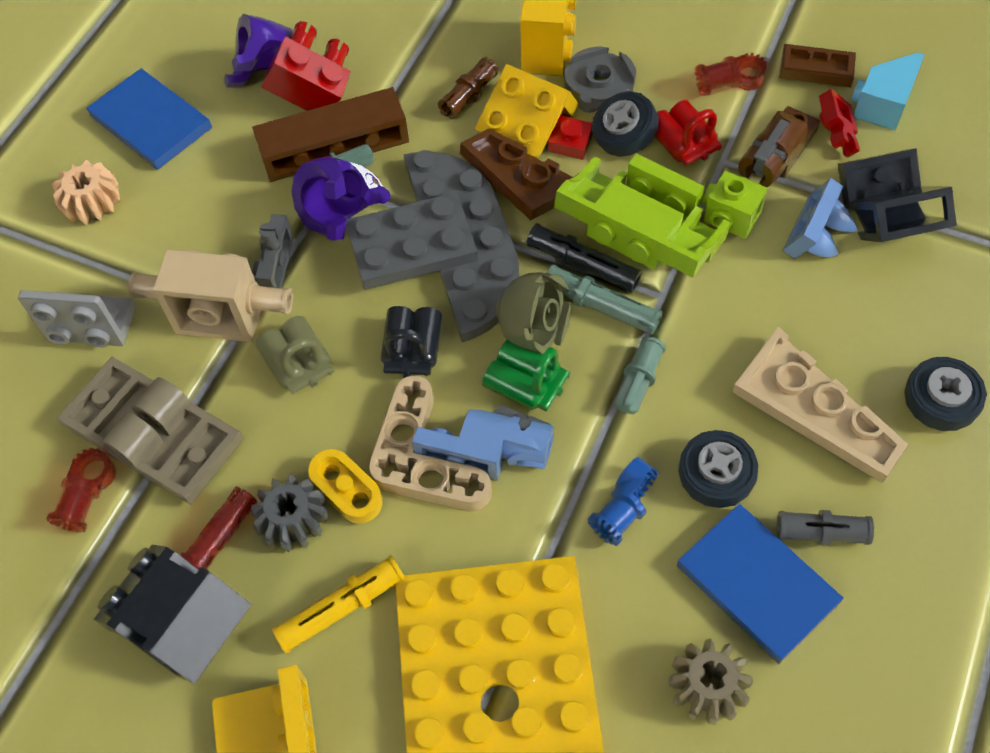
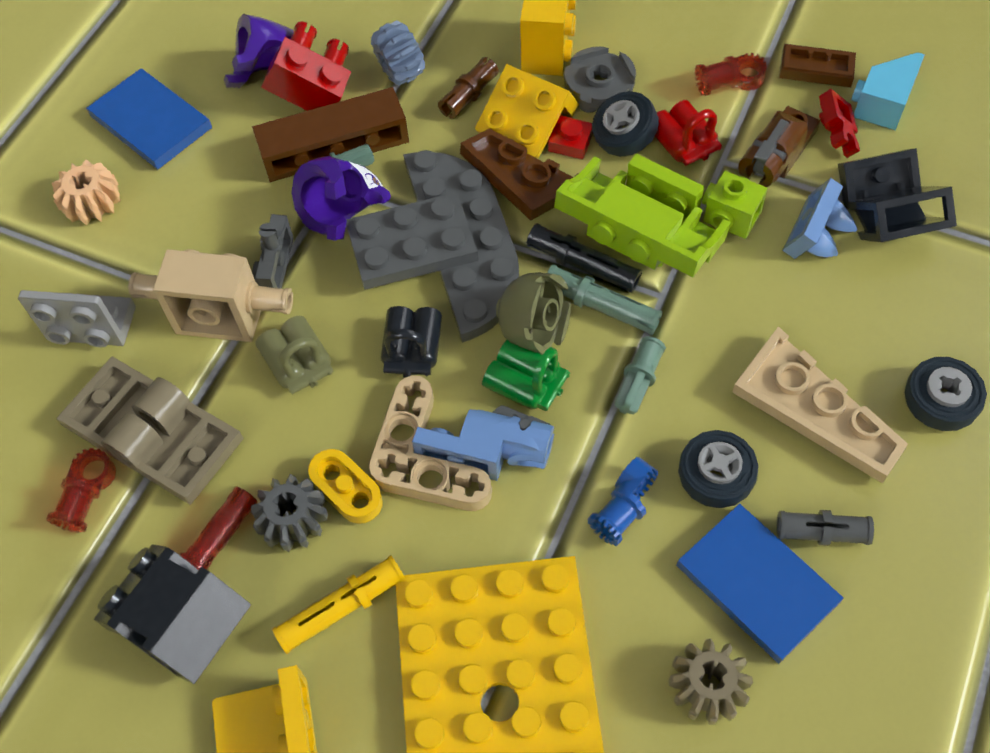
none -> sand blue gear [371,20,425,85]

